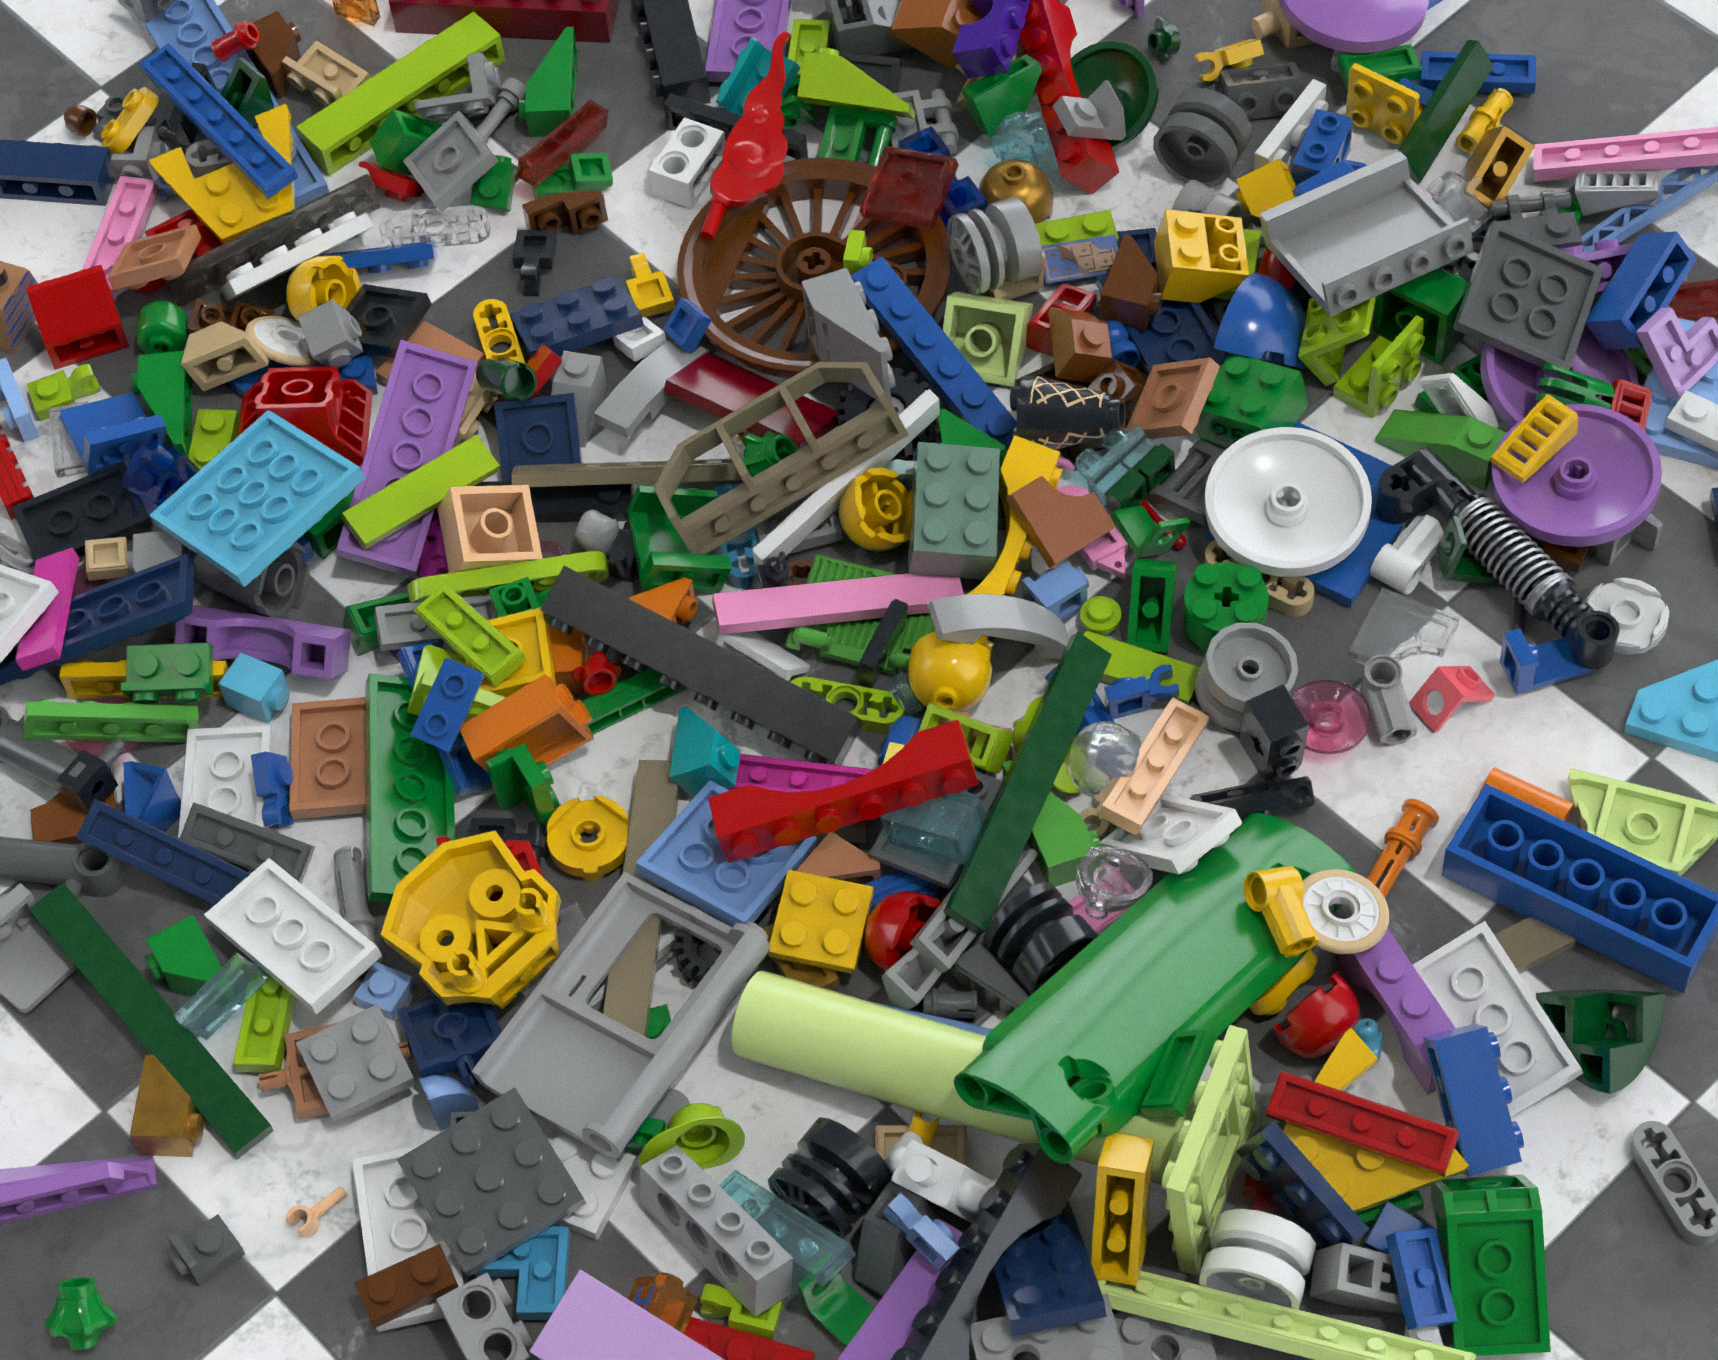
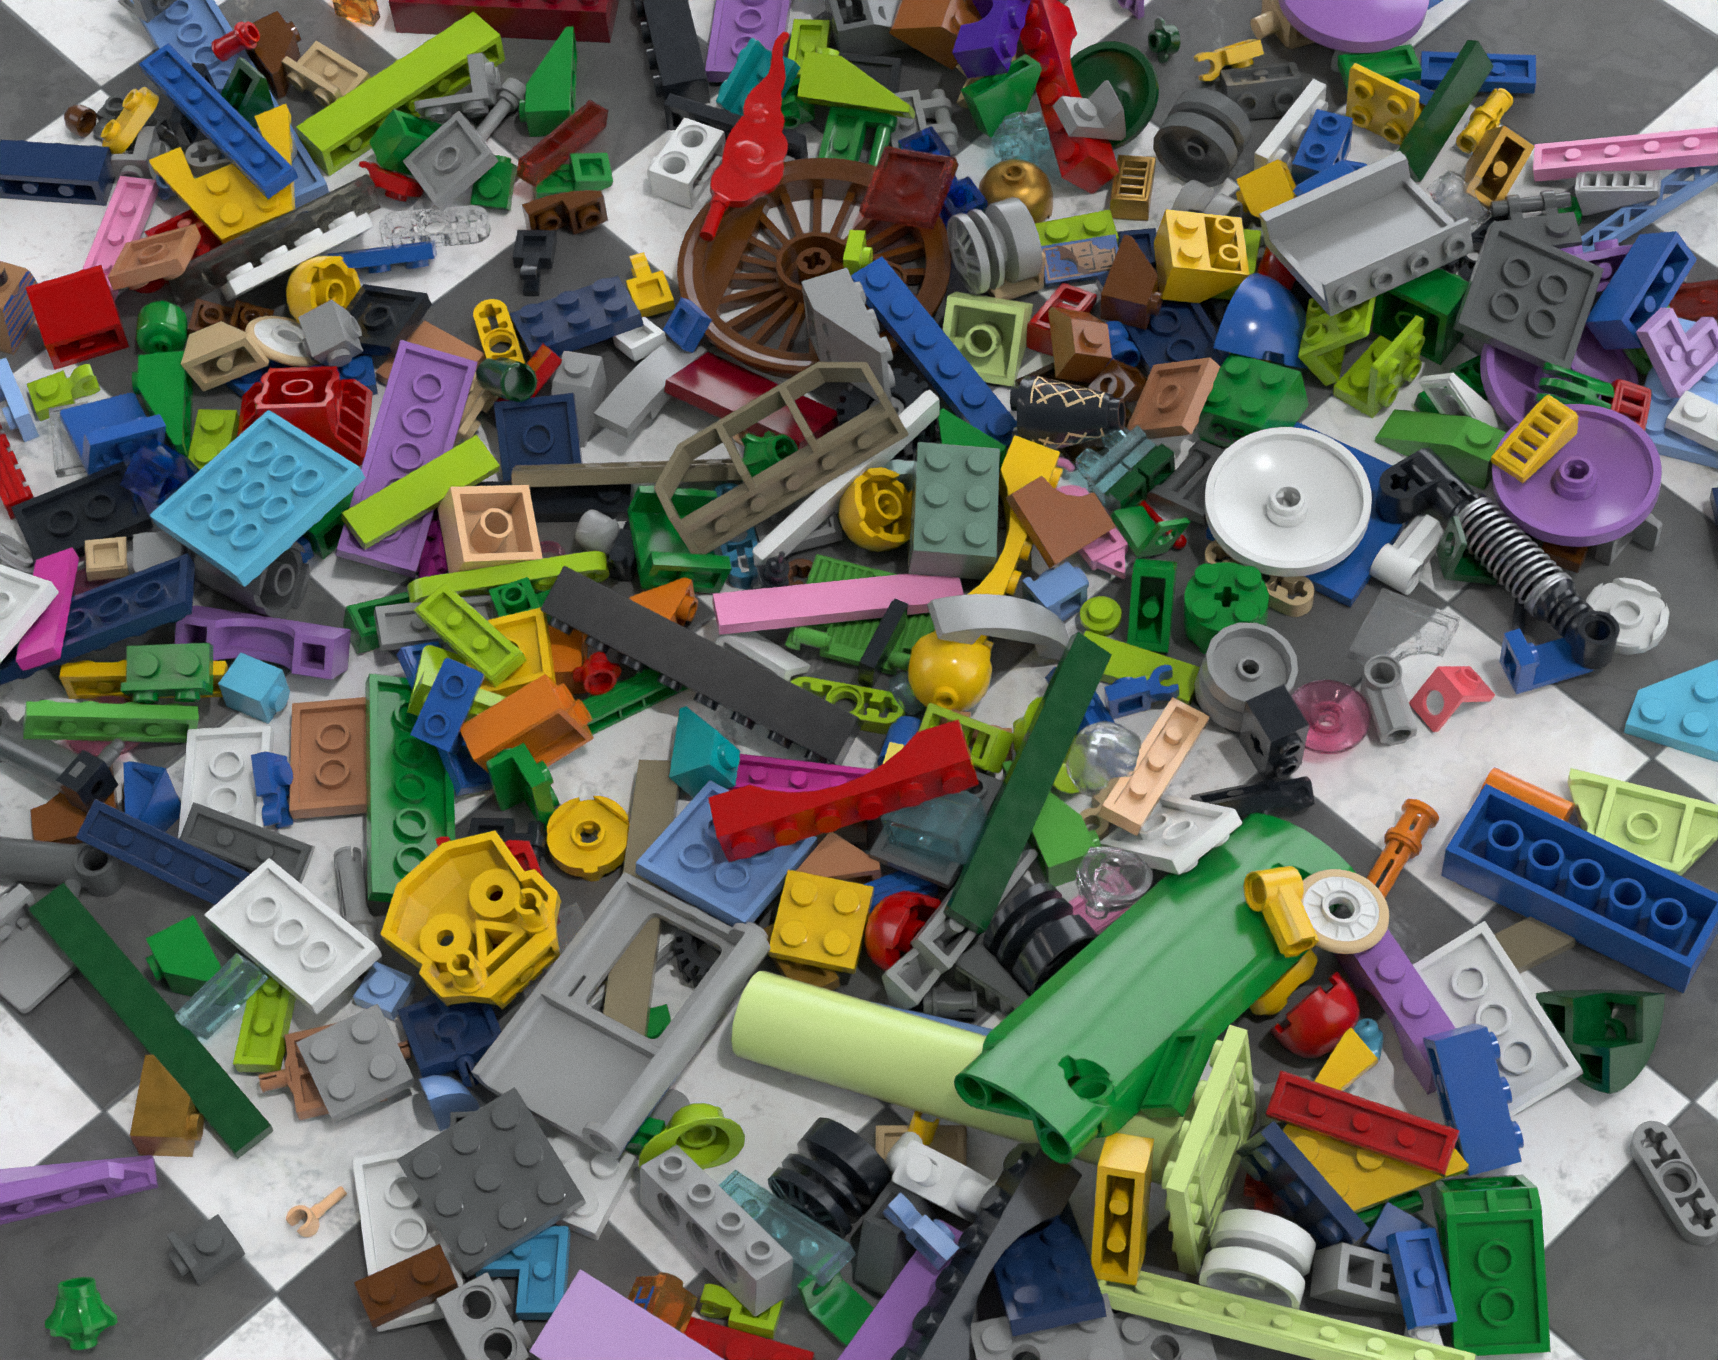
none -> pearl gold slope [1110,155,1156,221]

